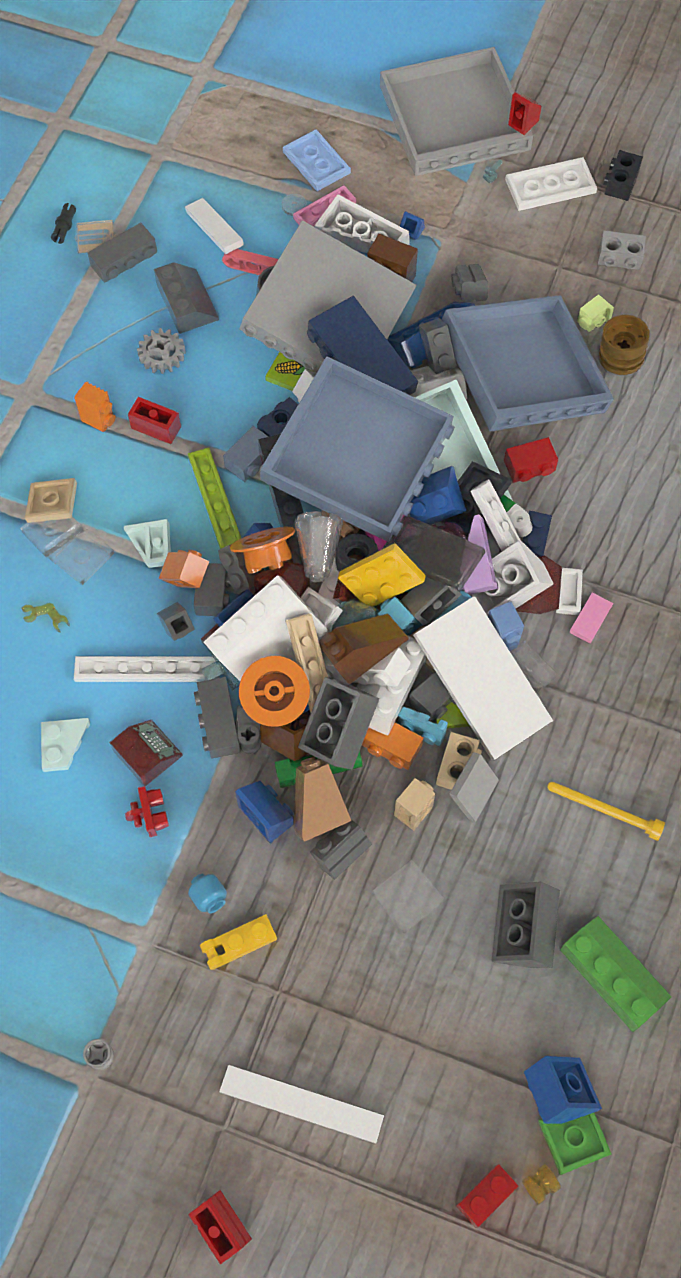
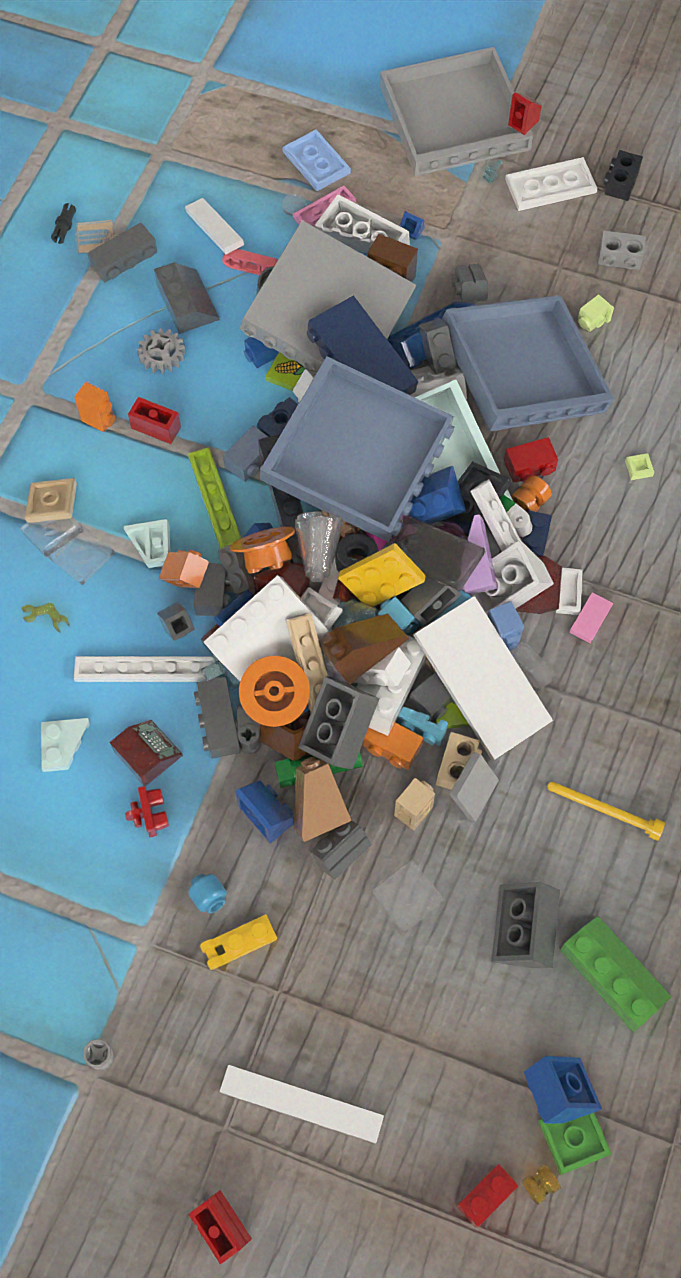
pearl gold wheel [599,315,650,375] -> none
none -> blue brick [244,337,279,368]
none -> orange wheel [511,475,552,513]
none -> yellowish green tile [625,453,654,480]

